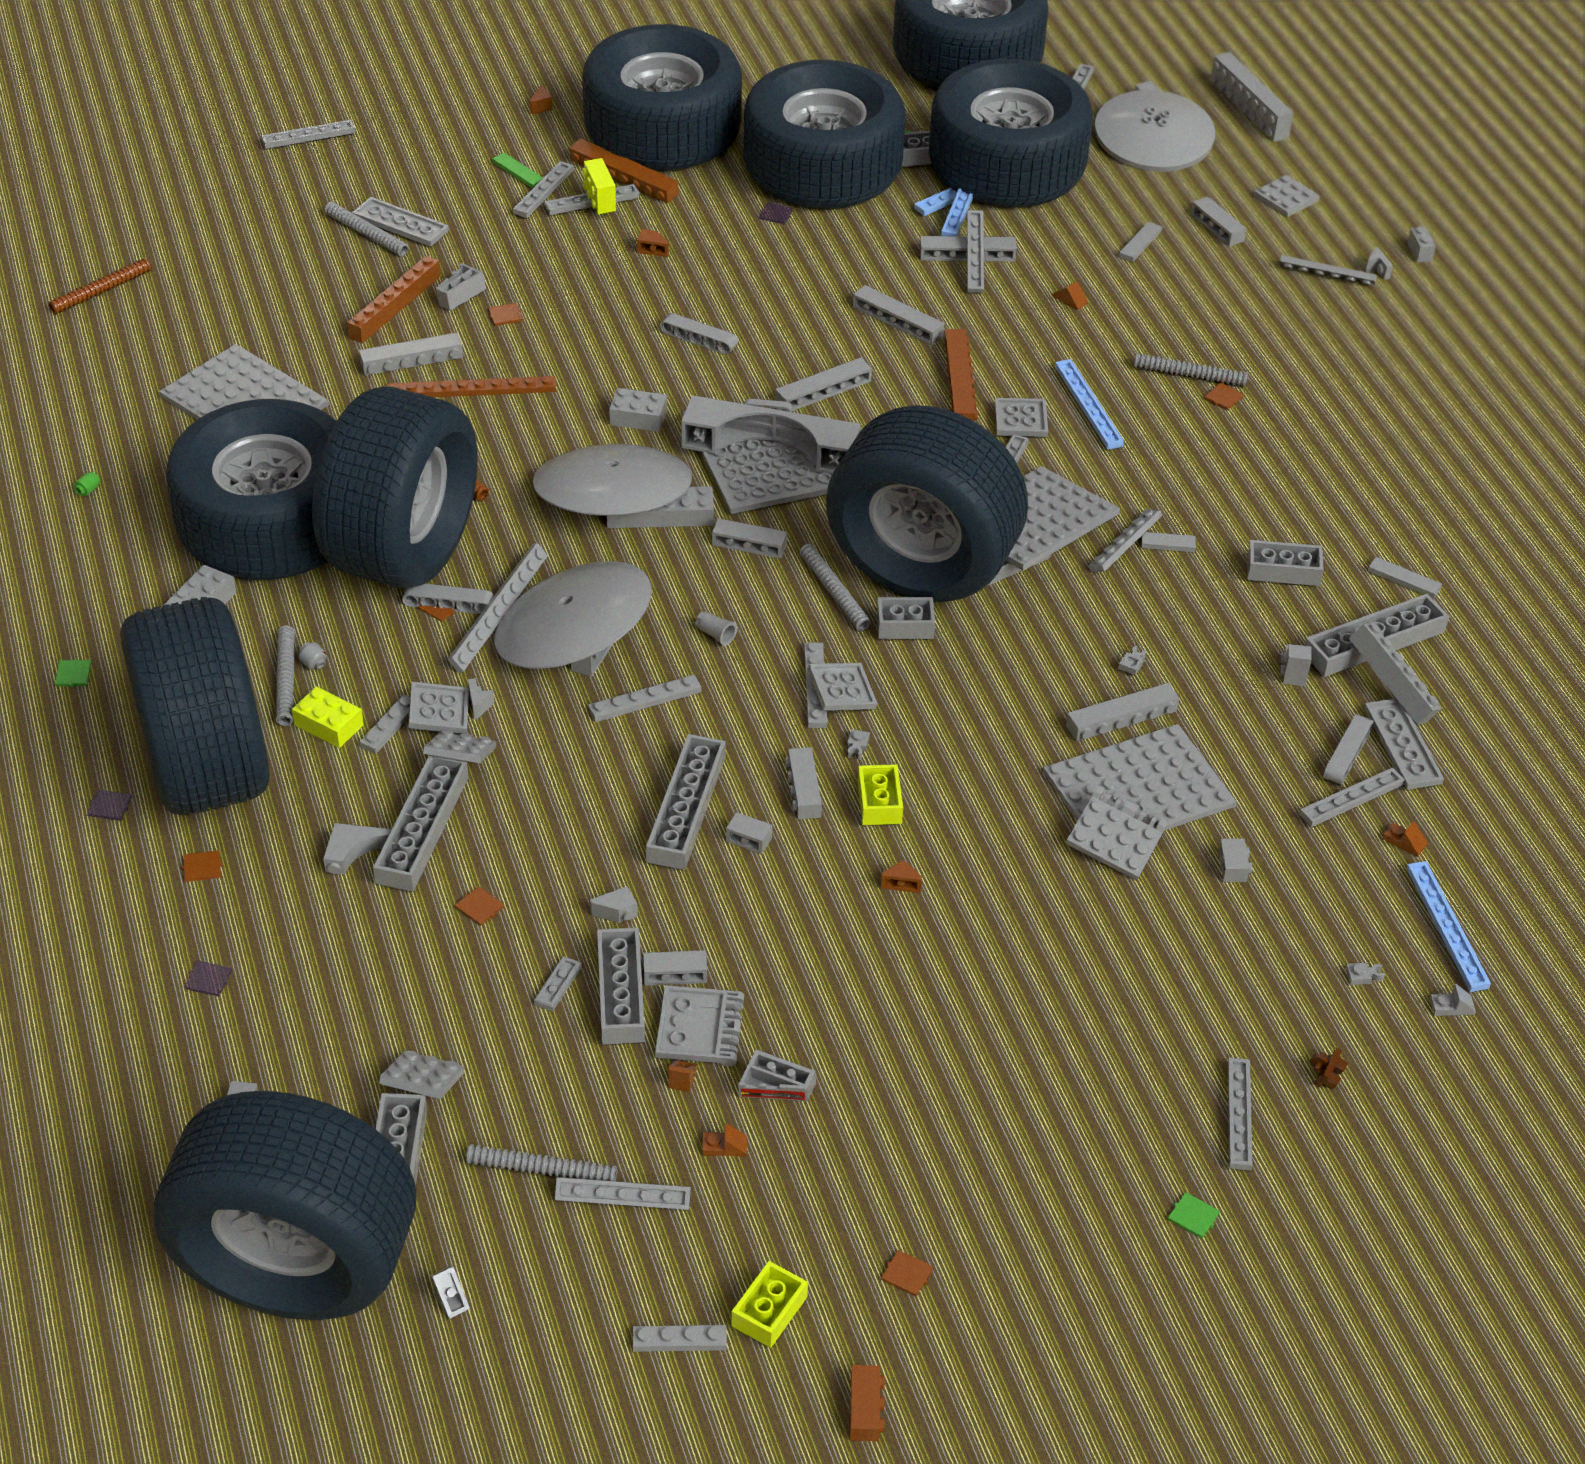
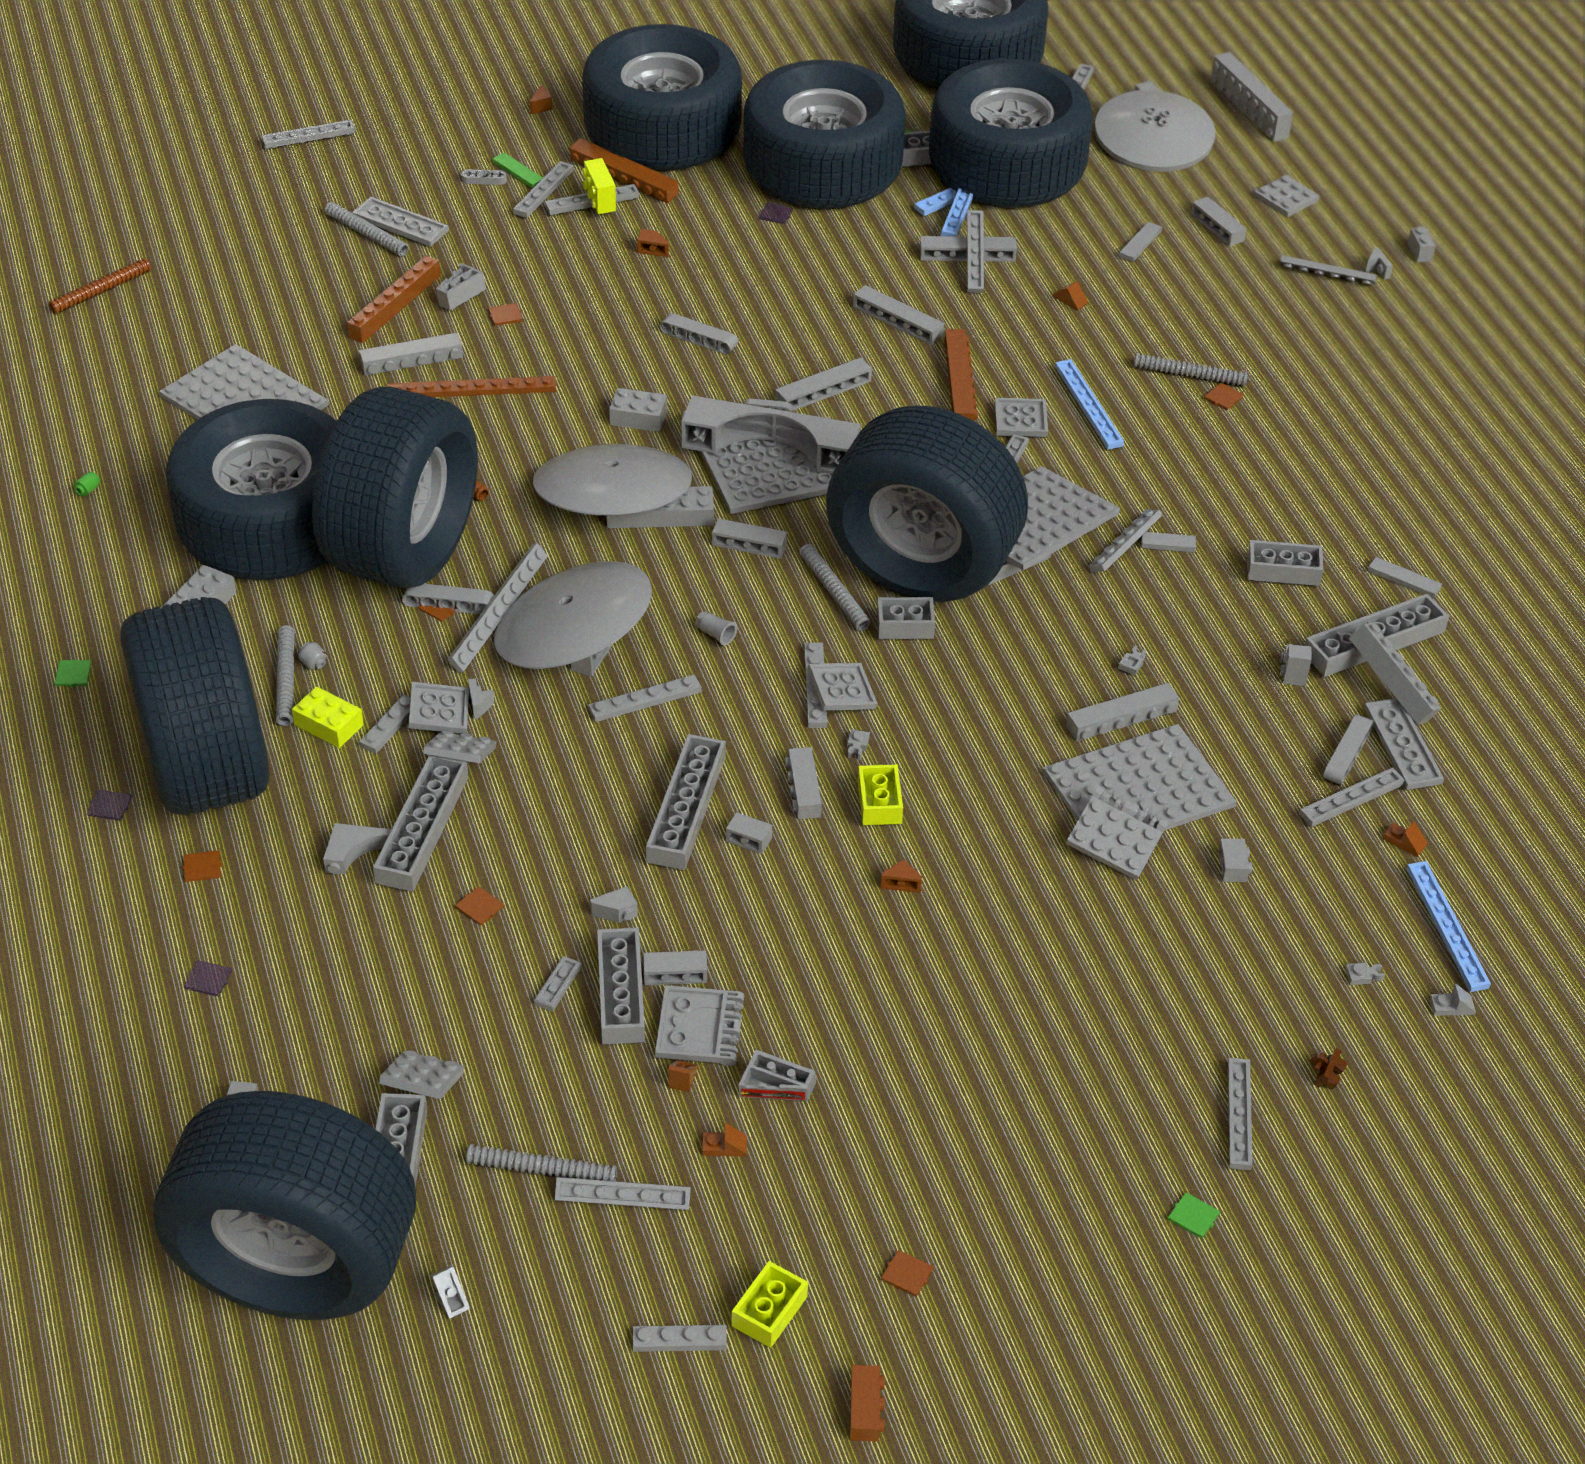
none -> light grey beam [462,169,507,185]

